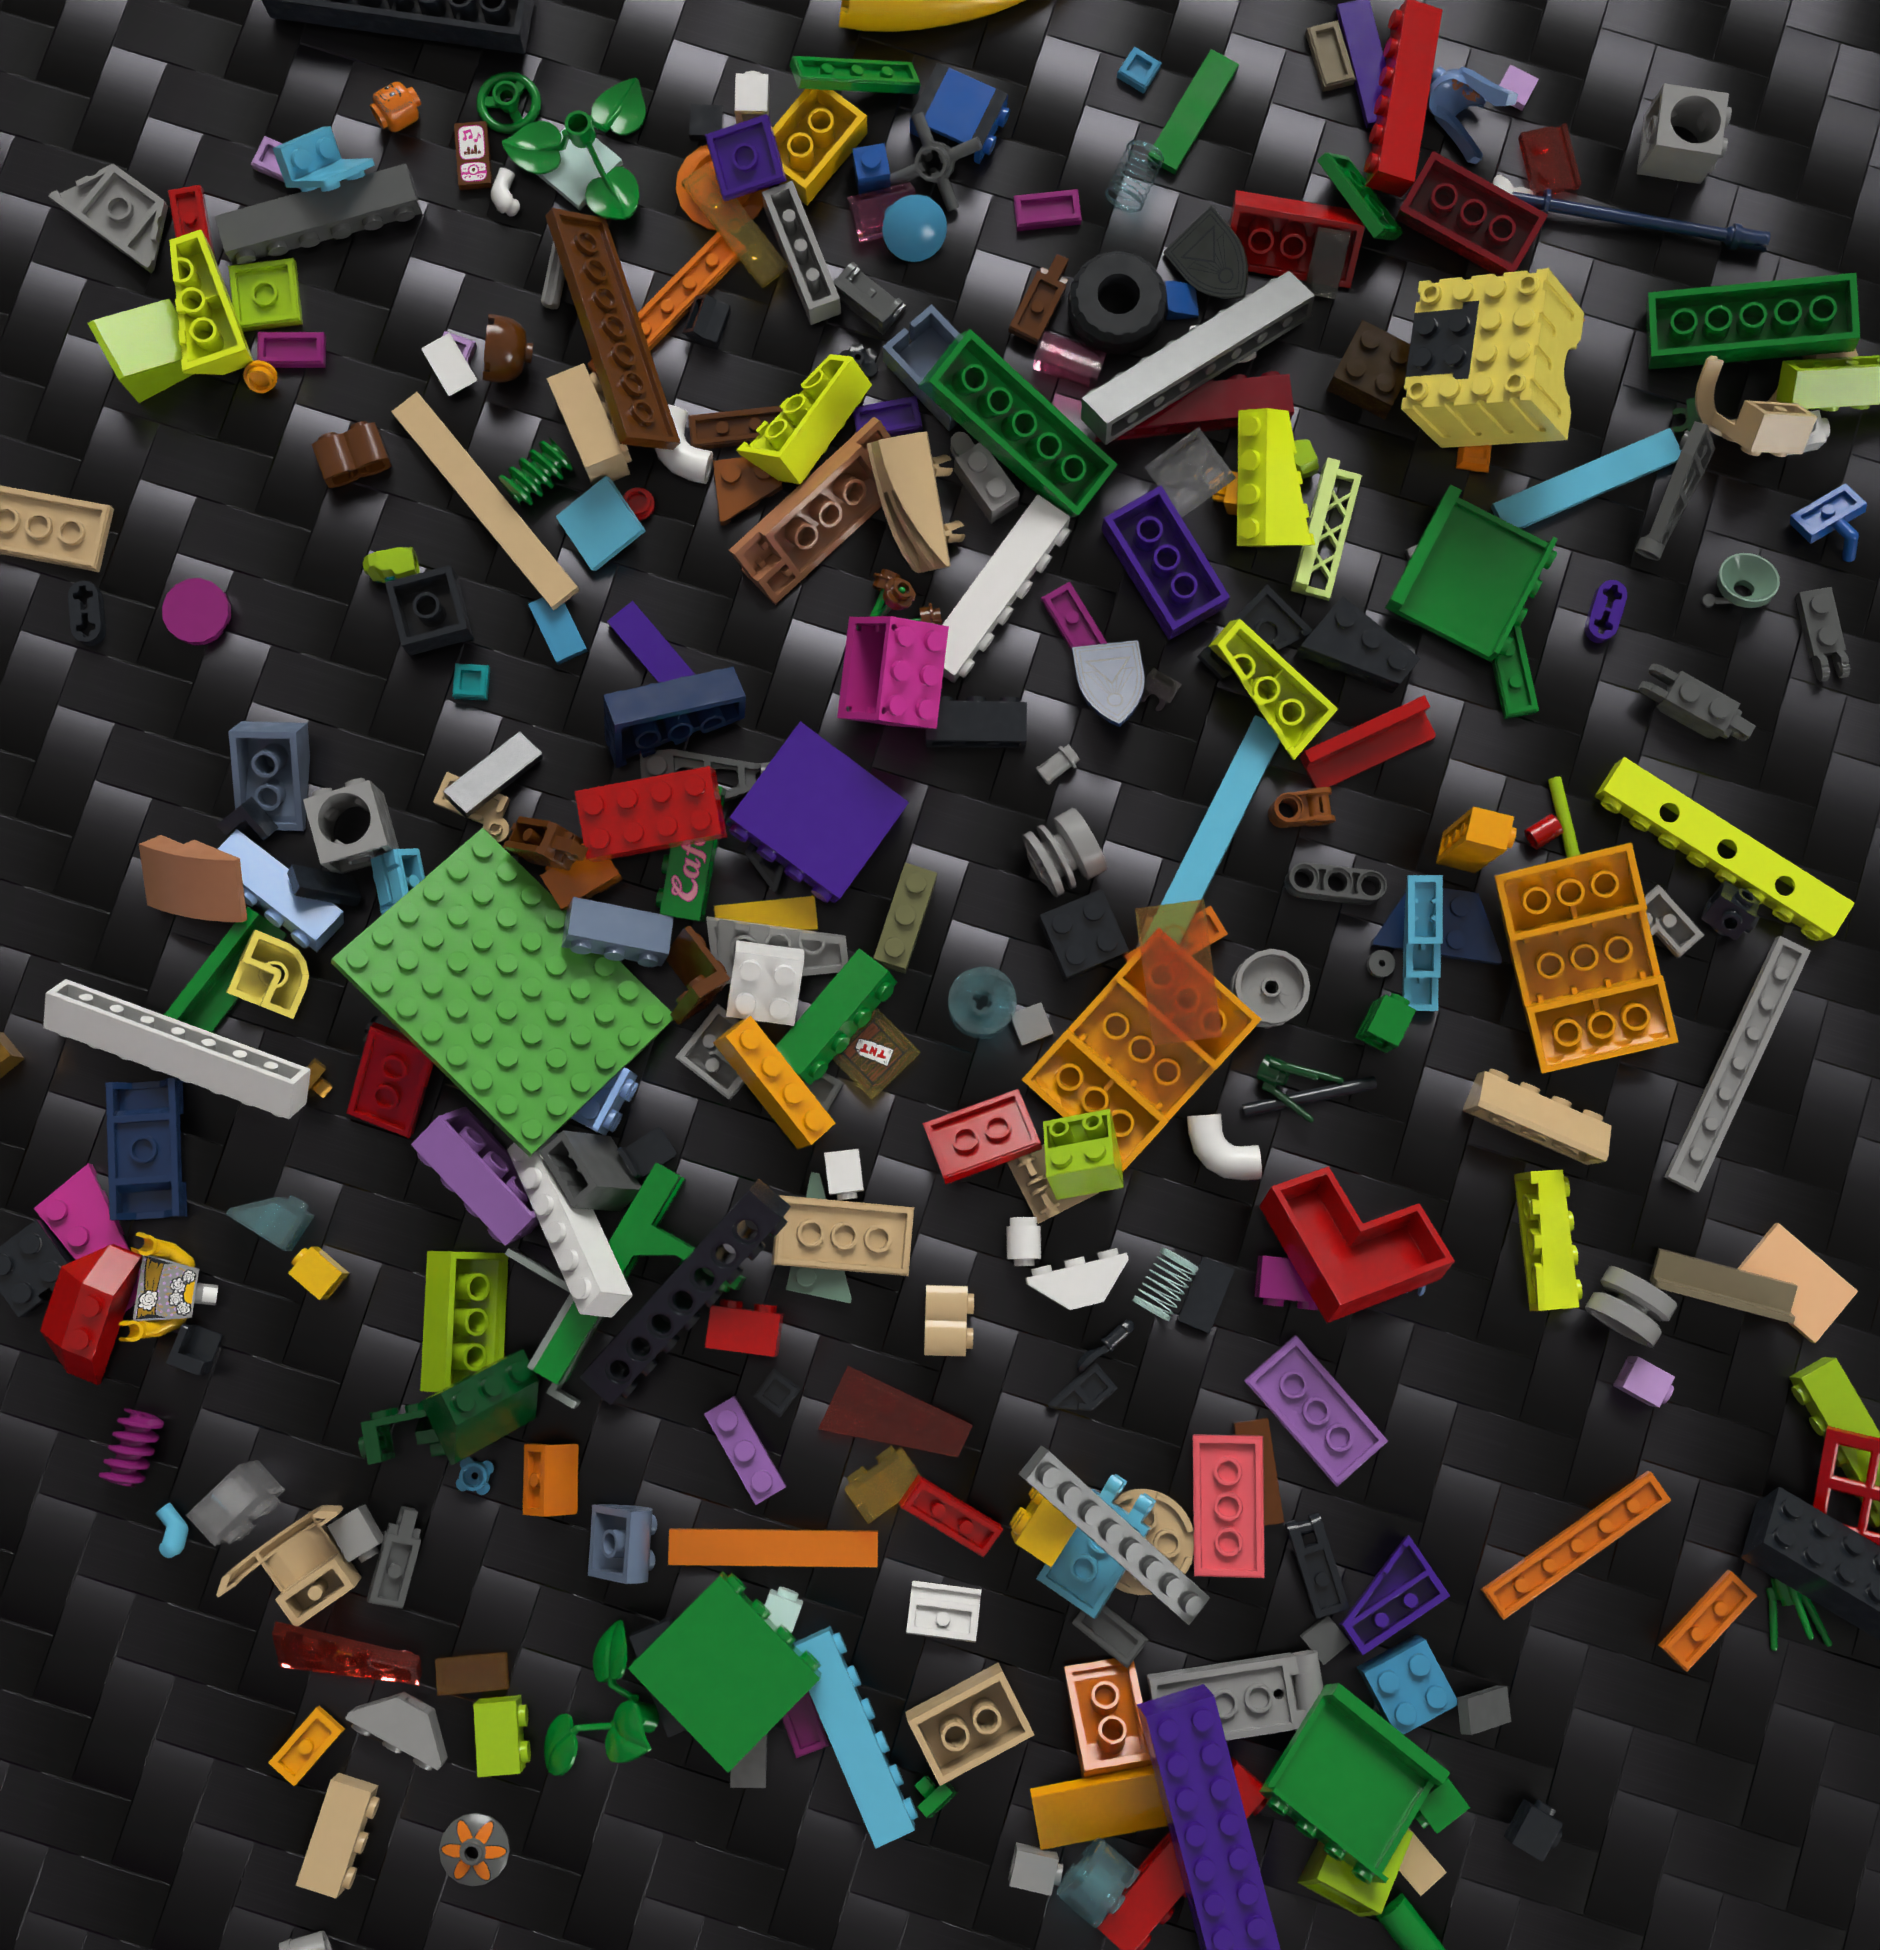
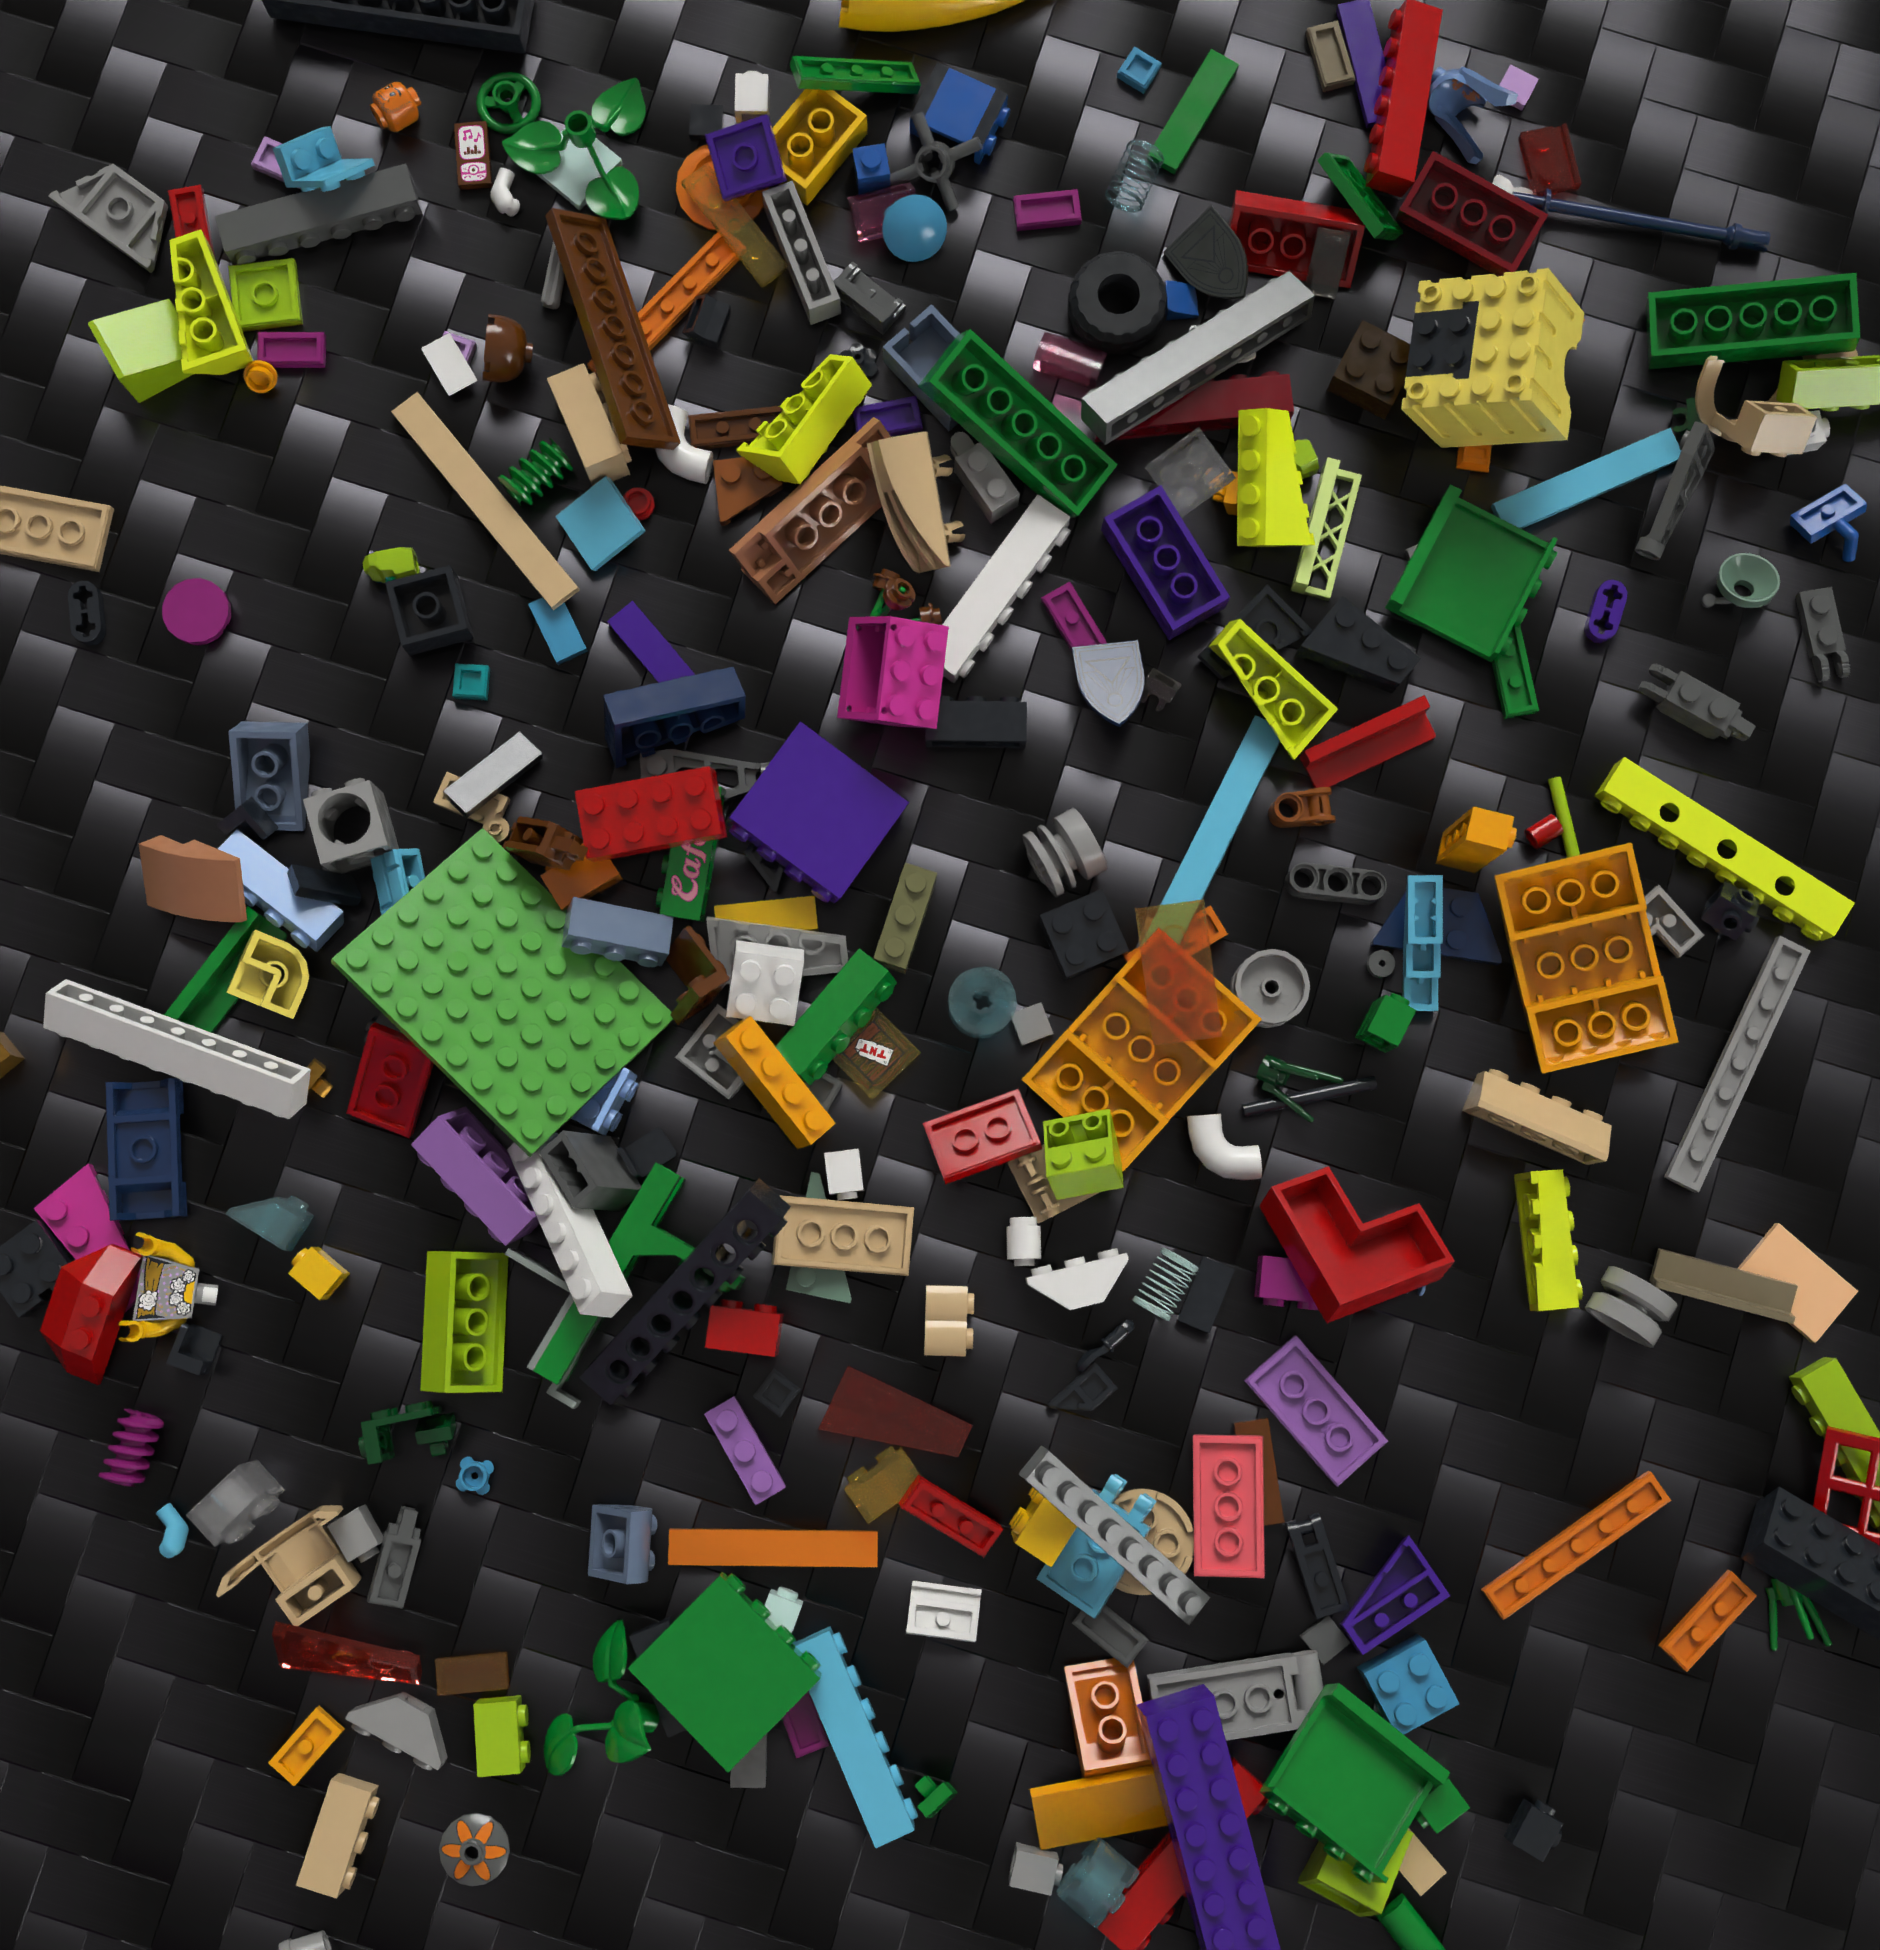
reddish brown brick [311,421,392,488] -> none
dark green slope [420,1349,539,1465] -> none
orange panel [523,1443,579,1517] -> none
tan brick [905,1662,1034,1786] -> none
reddish brown hinge [1008,254,1069,346] -> none
light grey pin [1036,744,1080,785] -> none
dark grey tile [1457,1685,1511,1735] -> none
lavender brick [1613,1356,1675,1408] -> none
light grey brick [1637,83,1732,184] -> none

